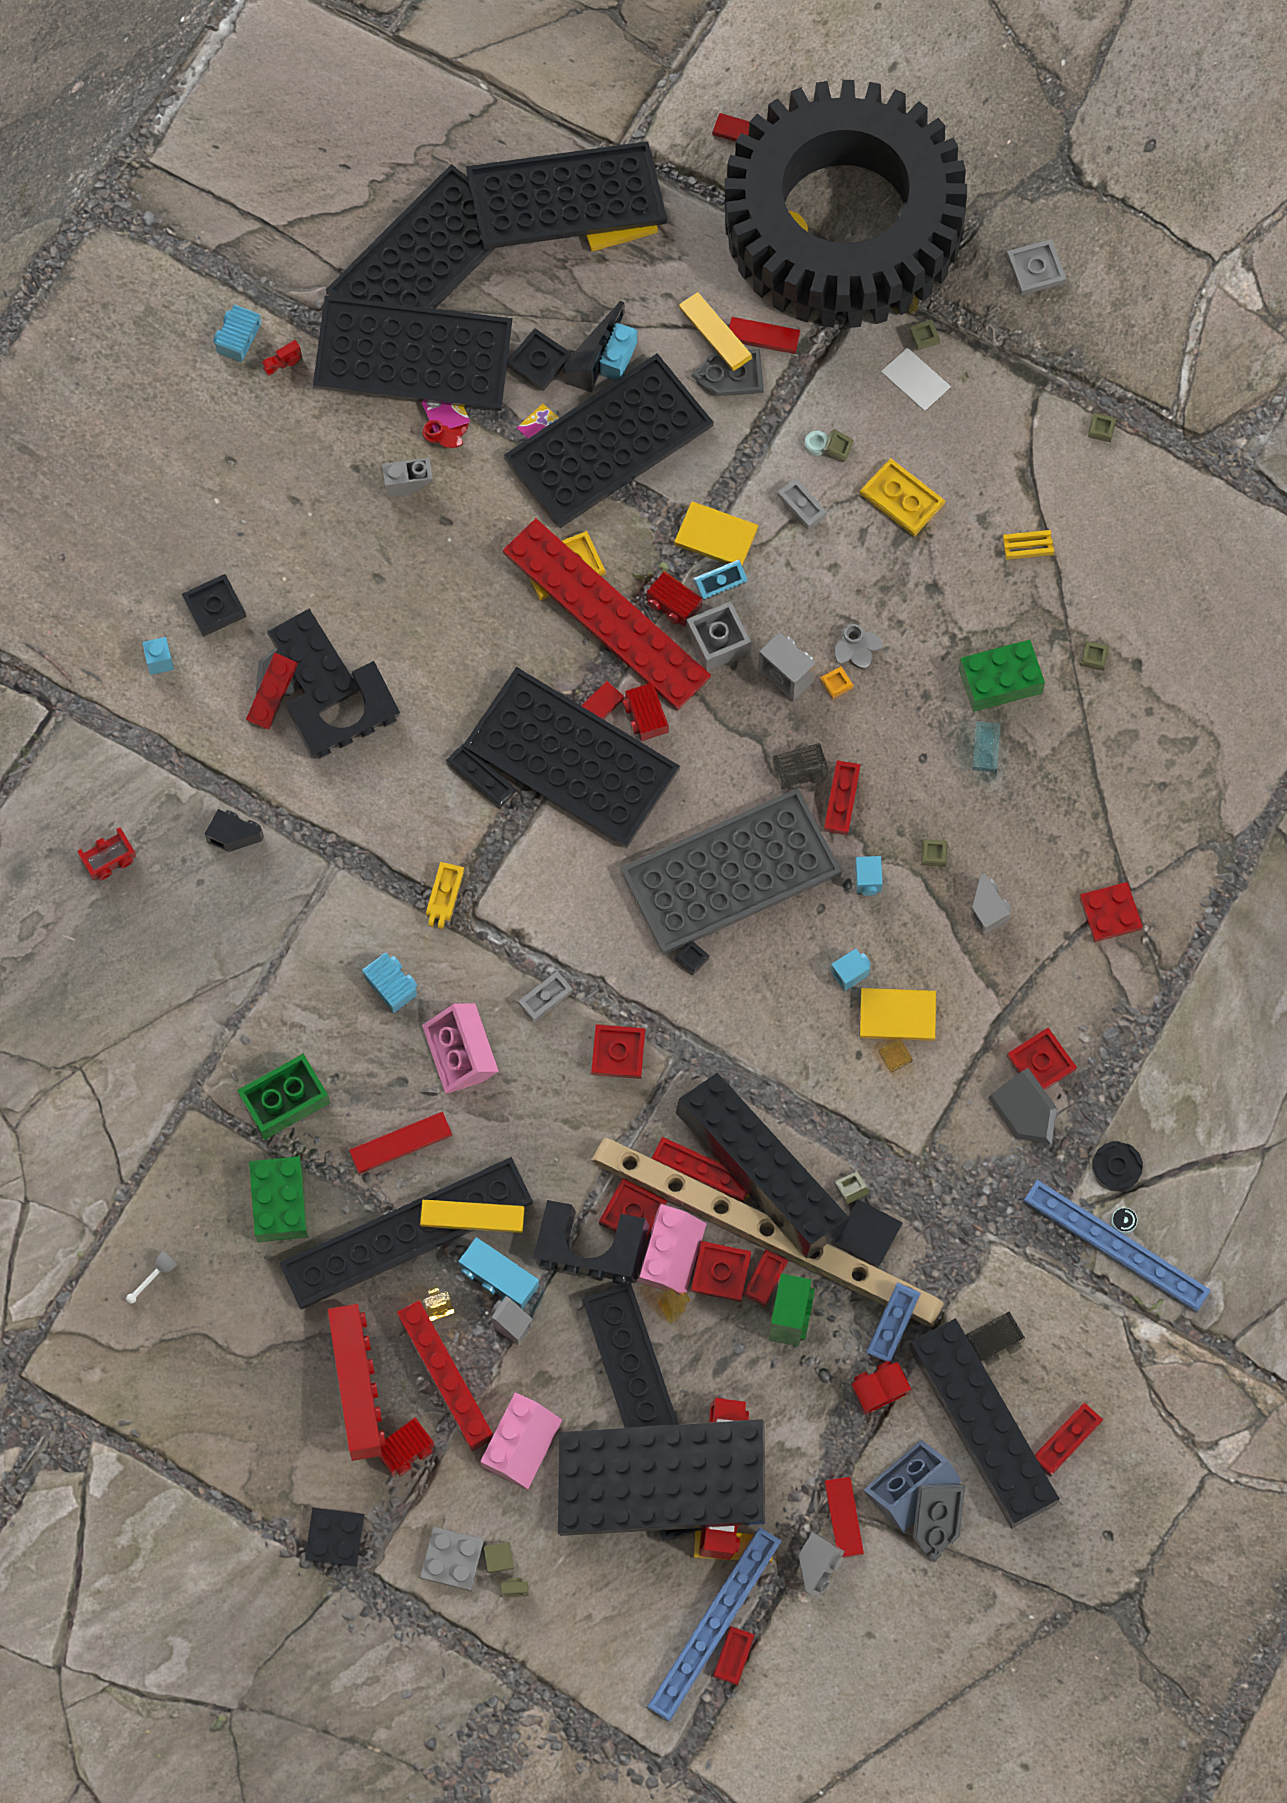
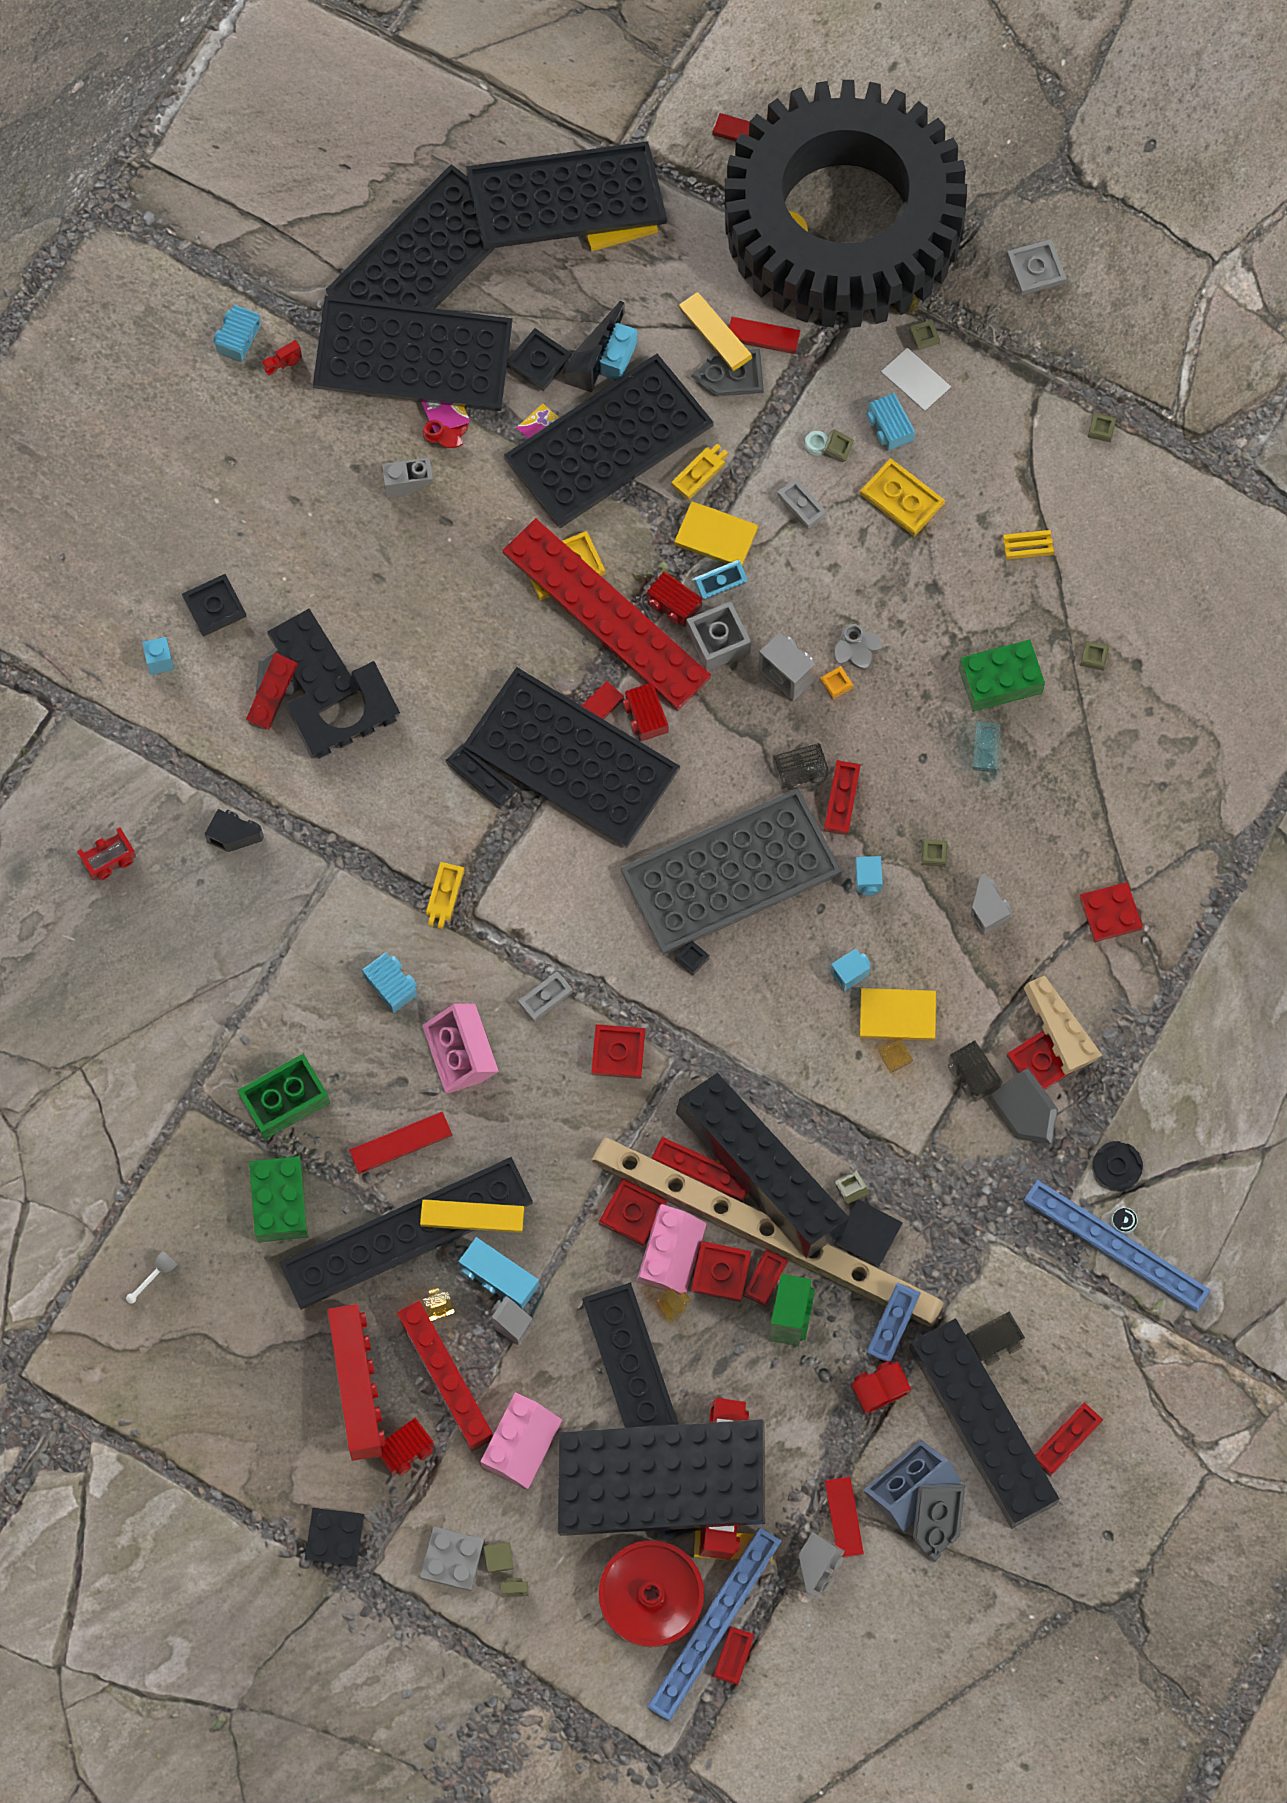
black arch [533,1200,649,1285] -> none
none -> red dish [599,1540,704,1648]
none -> yellow hinge [671,444,729,501]
none -> medium azure brick [866,393,915,451]
none -> clear smoke brick [948,1040,1003,1102]
none -> tan wing [1024,975,1102,1075]

